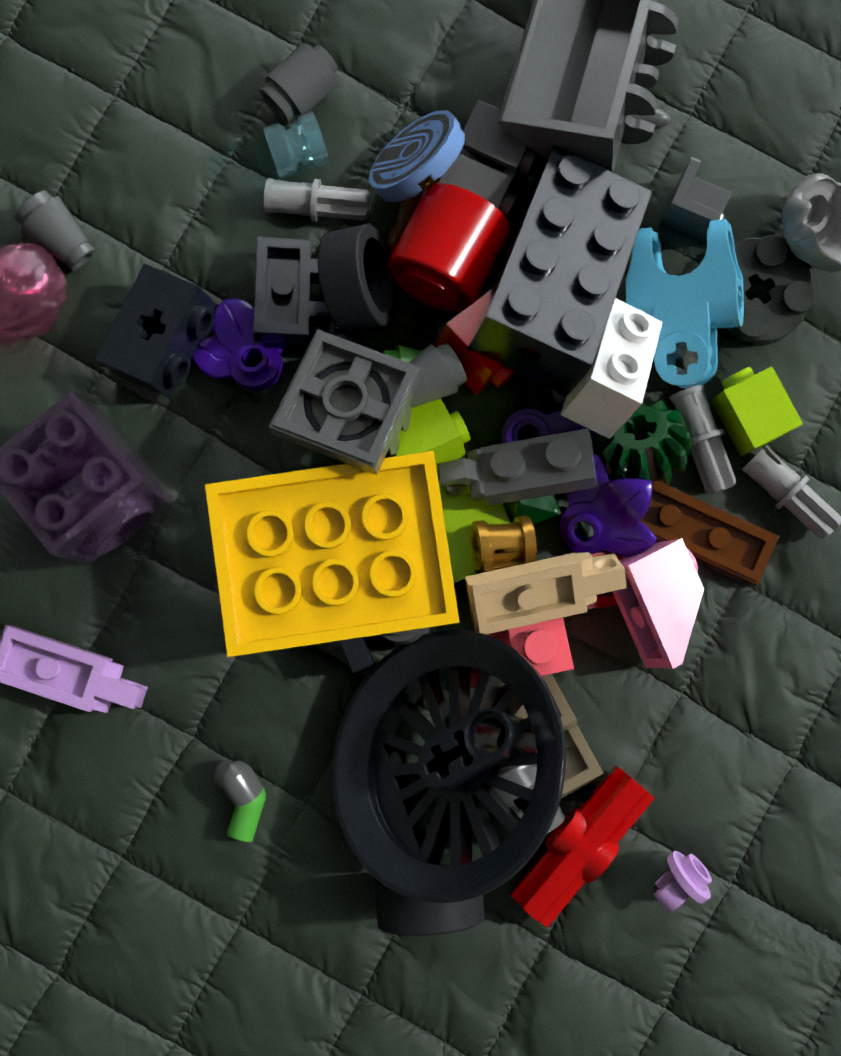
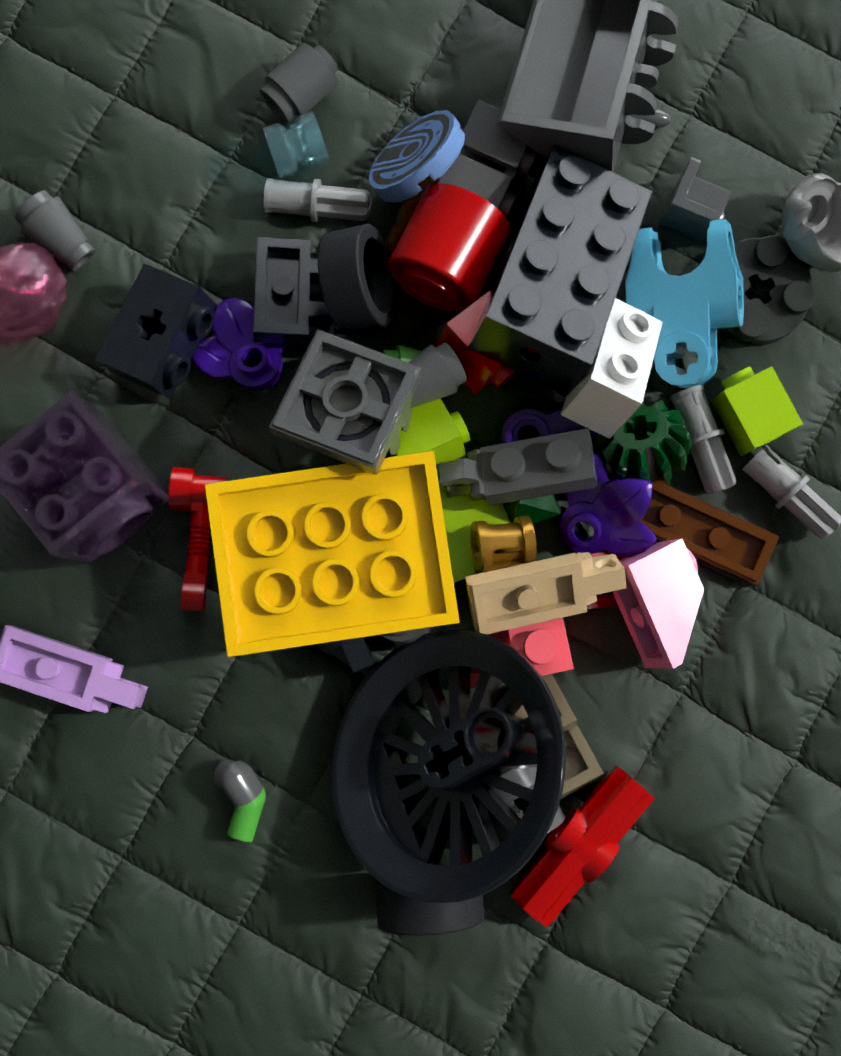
lavender plate [654,851,712,913] -> none
none -> red brick [169,467,228,612]

